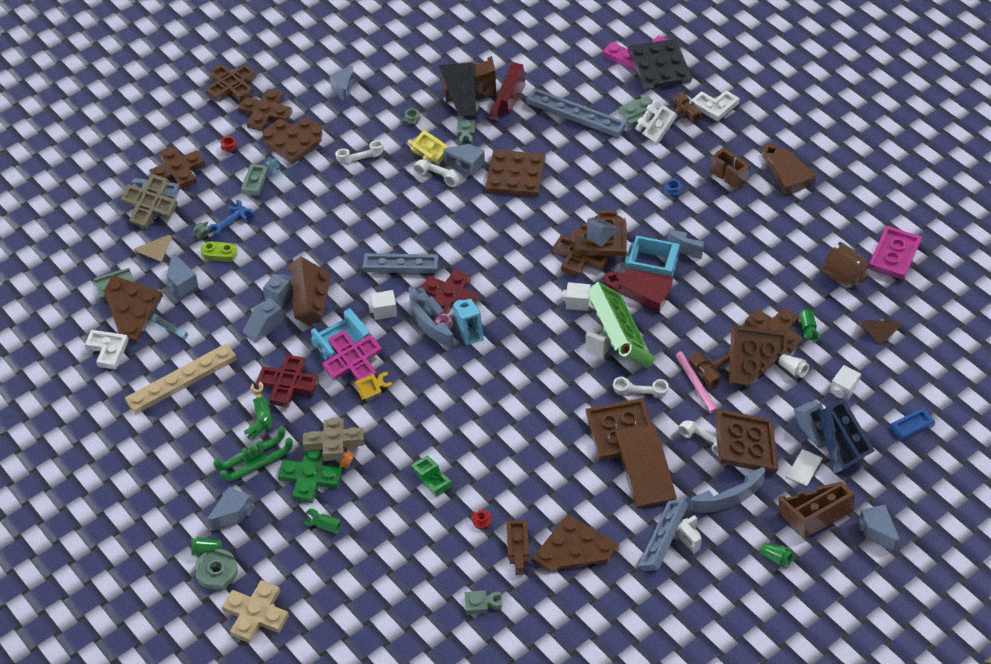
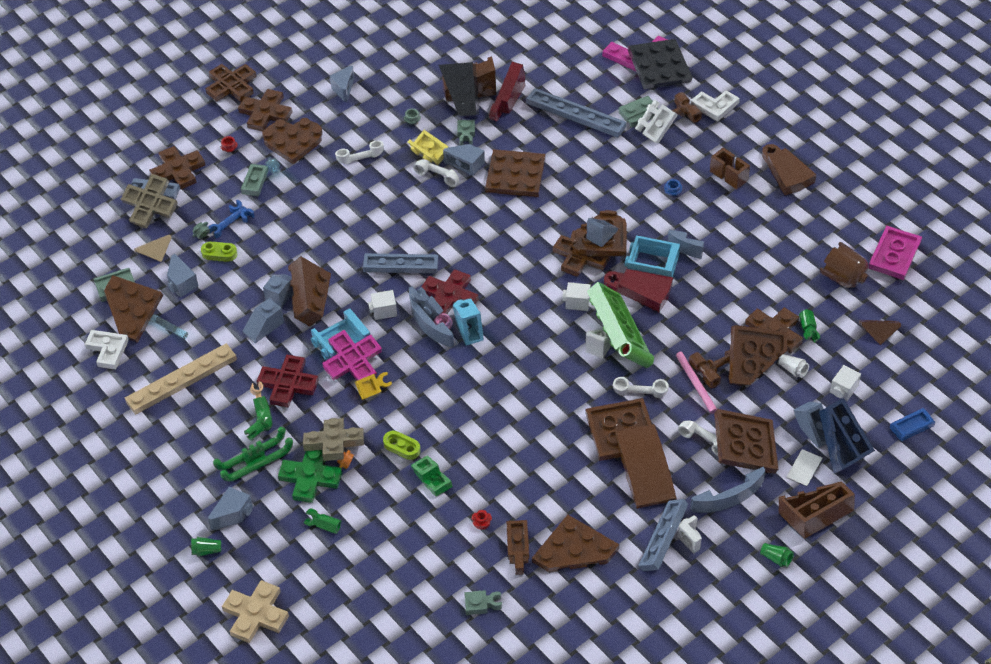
sand green plate [195,549,238,591] -> none
sand blue slope [857,505,900,551] -> none
none -> lime plate [383,431,420,460]

